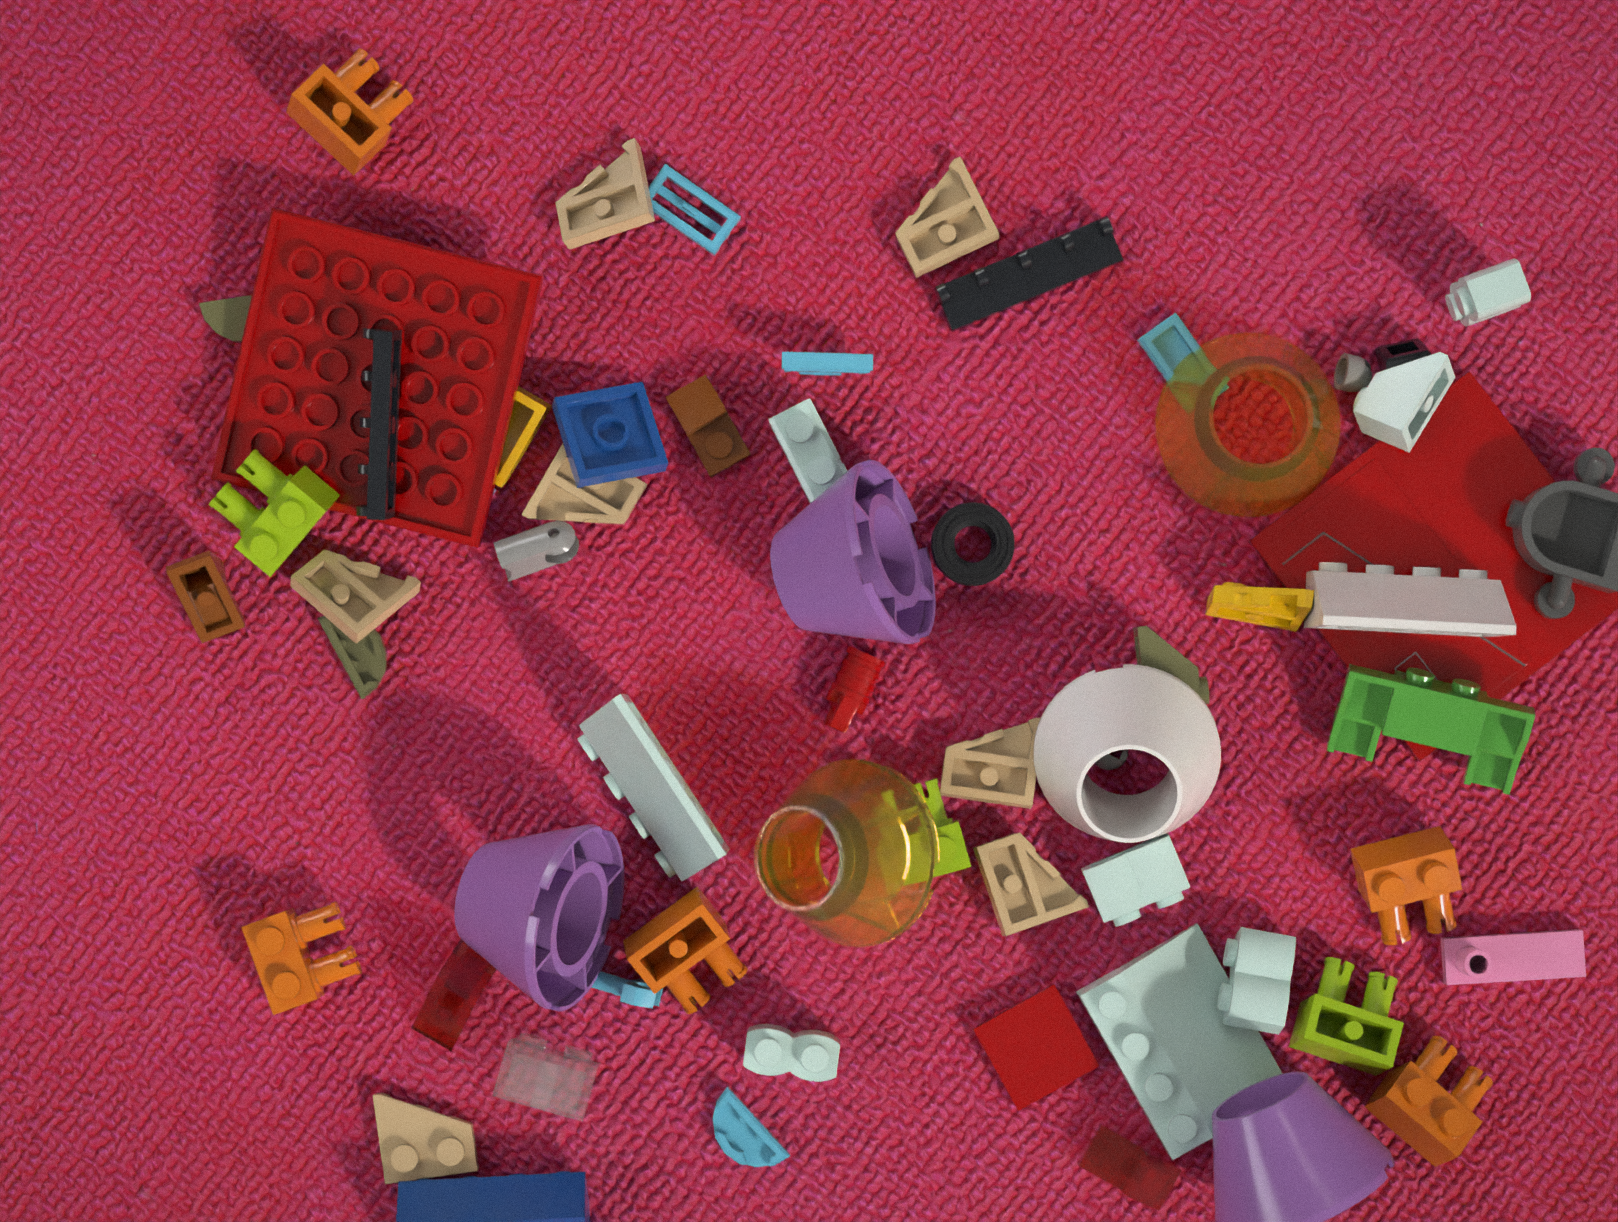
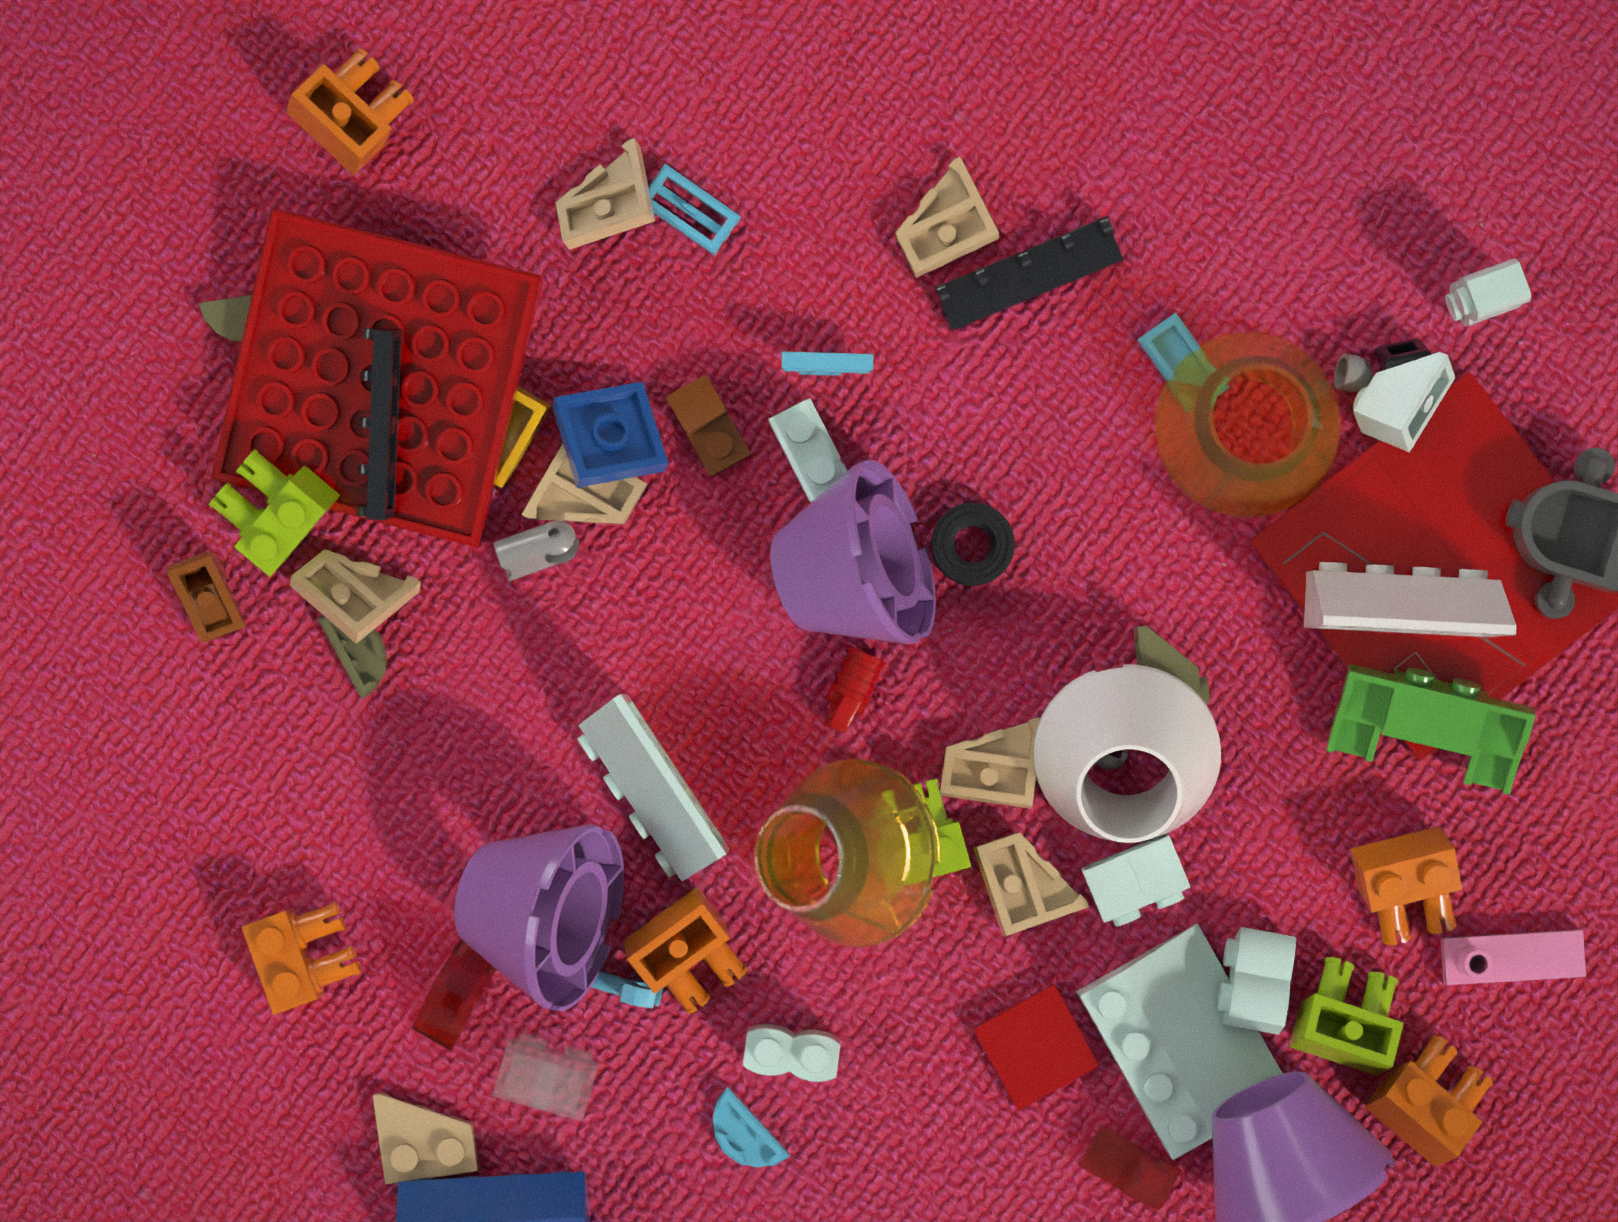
yellow wing [1205,582,1314,632] -> none

